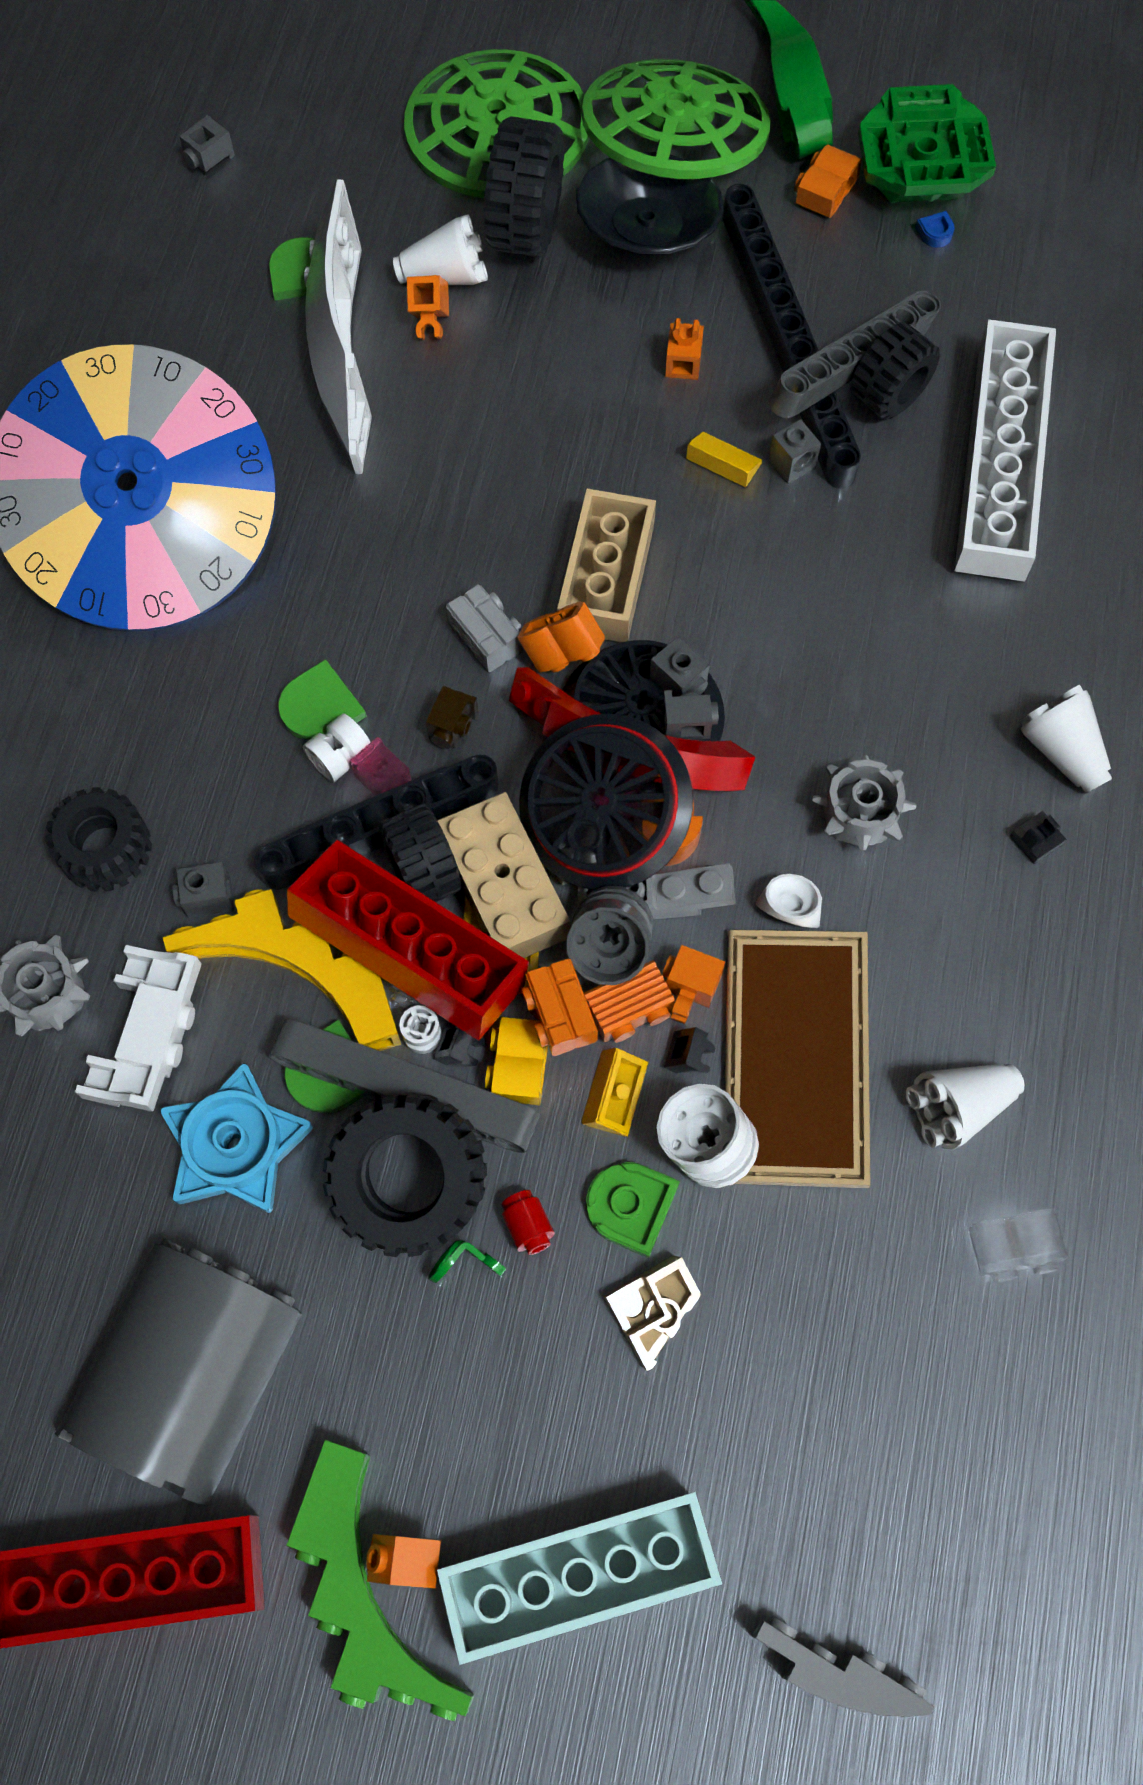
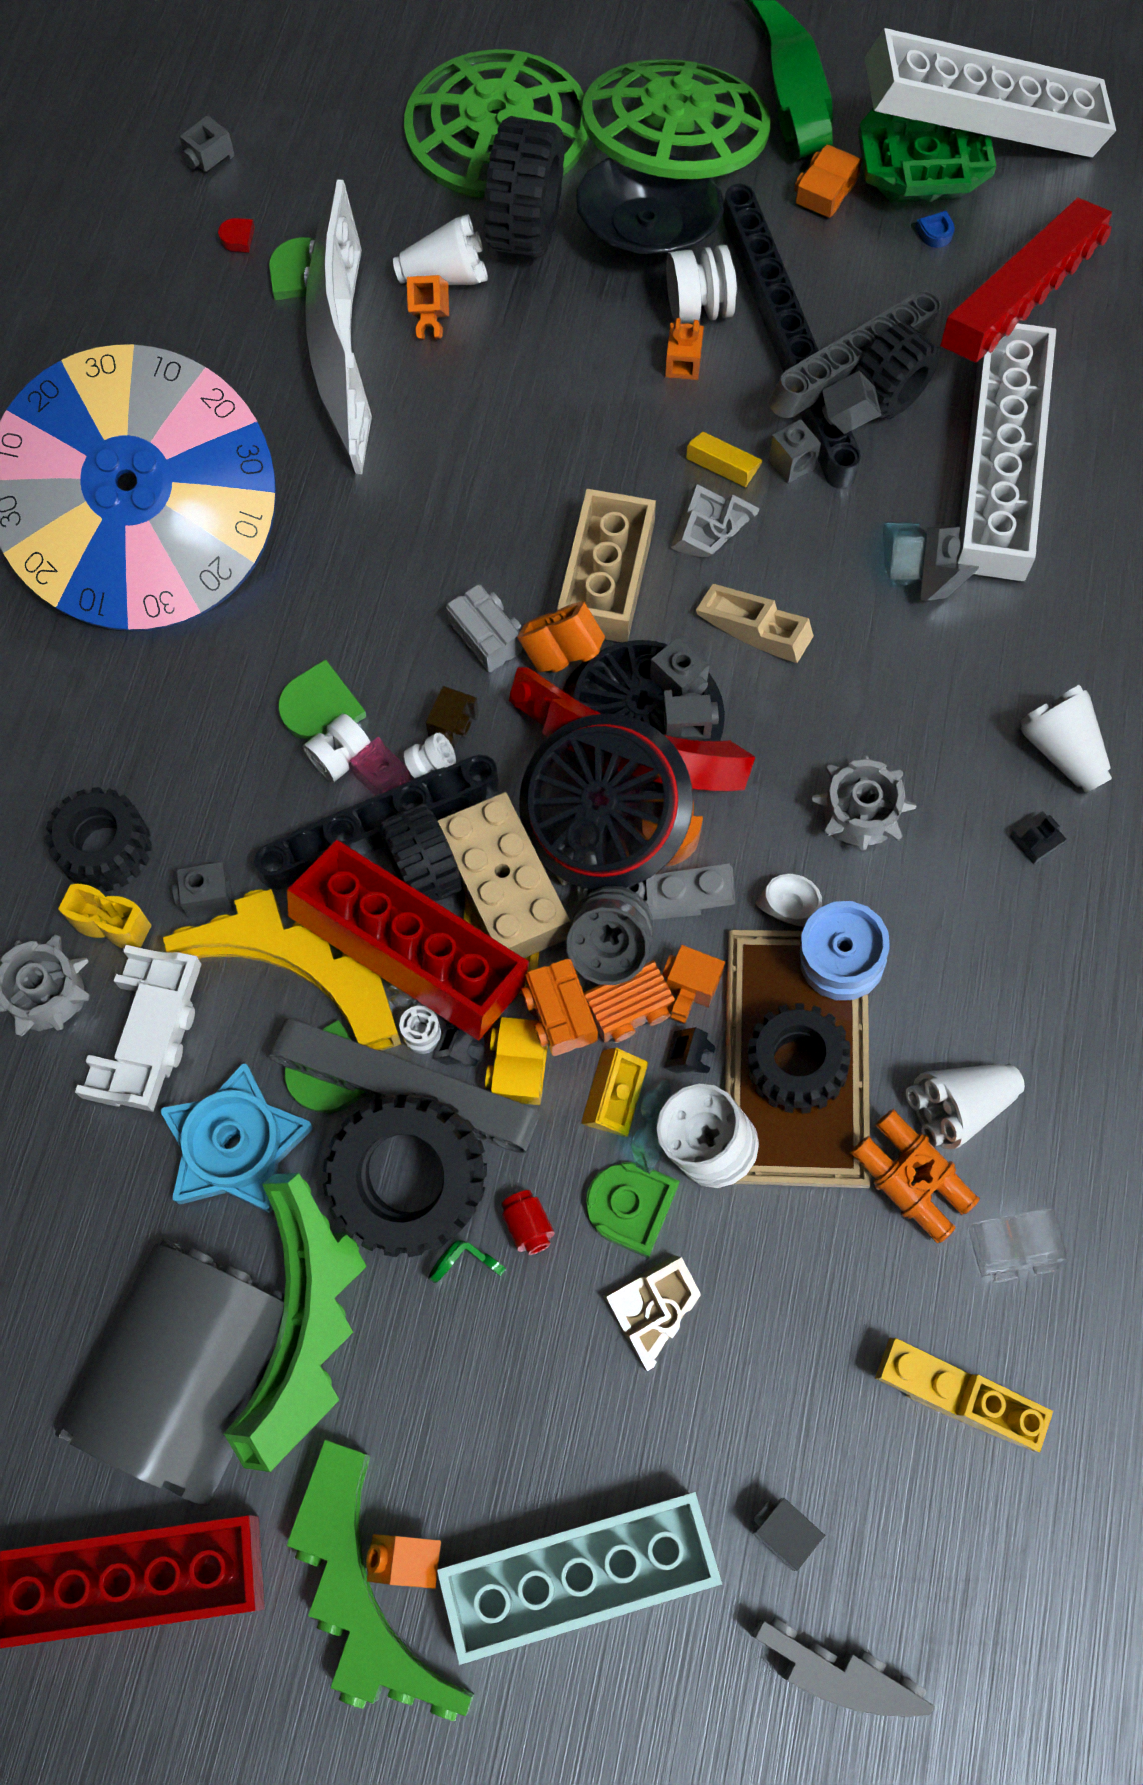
none -> yellow brick [58,884,152,949]
none -> red tile [218,218,255,252]
none -> bright green arch [224,1173,367,1472]
none -> white wheel [404,733,456,779]
none -> clear light blue slope [631,1079,673,1174]
none -> white wheel [666,245,737,324]
none -> light grey slope [671,484,760,557]
none -> tan slope [696,584,814,663]
none -> black tyre [748,1003,851,1114]
none -> dark grey brick [752,1498,826,1571]
none -> light blue wheel [800,901,890,1001]
none -> dark grey brick [822,371,881,434]
none -> orange pin [850,1109,980,1243]
none -> white brick [864,28,1116,158]
none -> yellow slope [875,1338,1053,1452]
none -> clear light blue slope [883,522,927,585]
none -> dark grey slope [920,526,979,601]
none -> red brick [940,197,1113,363]

